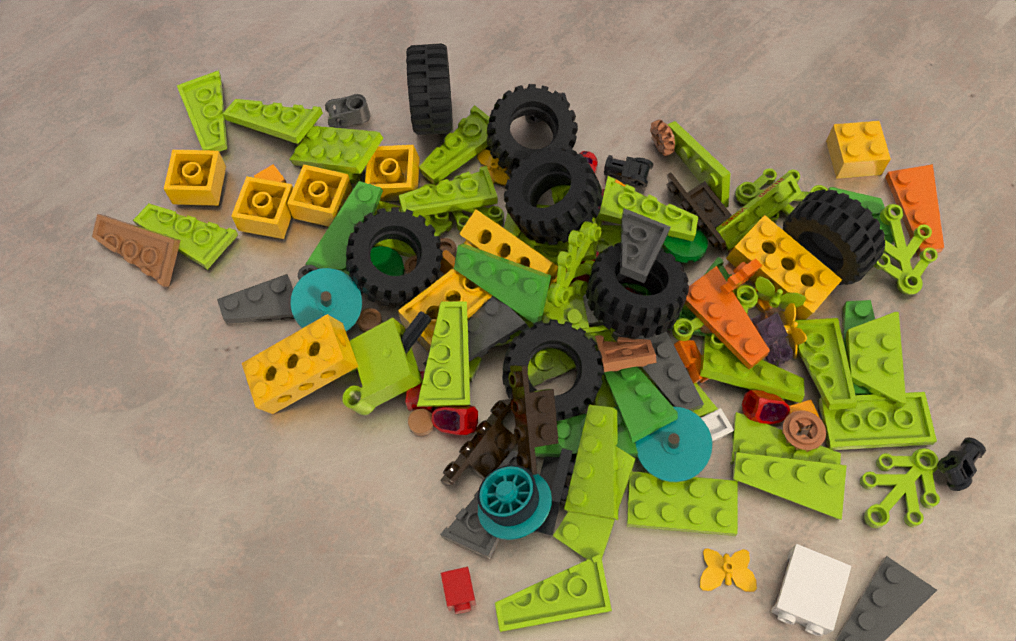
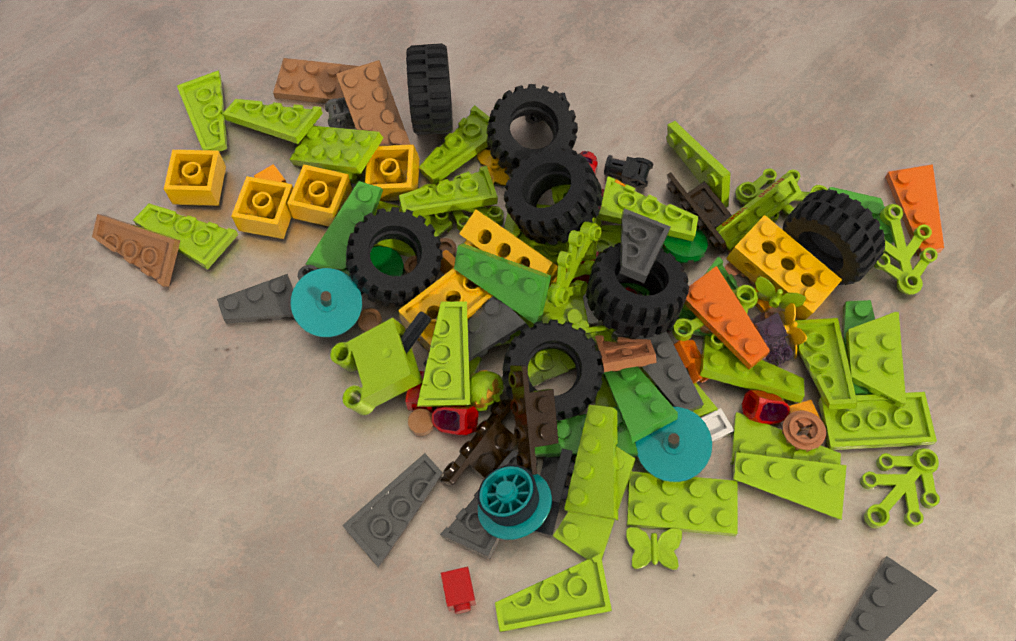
yellow brick [242,314,359,414] -> none
nougat gear [650,119,675,156] -> none
yellow piece [700,548,757,592] -> none
orange plate [720,258,763,295] -> none
white panel [771,544,852,636] -> none
yellow brick [826,121,891,179] -> none
black connector [937,437,986,491] -> none
none -> medium nougat plate [273,58,358,104]
none -> medium nougat plate [336,60,411,146]
none -> dark grey wing [342,453,443,568]
none -> lime hair [469,370,504,411]
none -> lime piece [626,527,682,570]

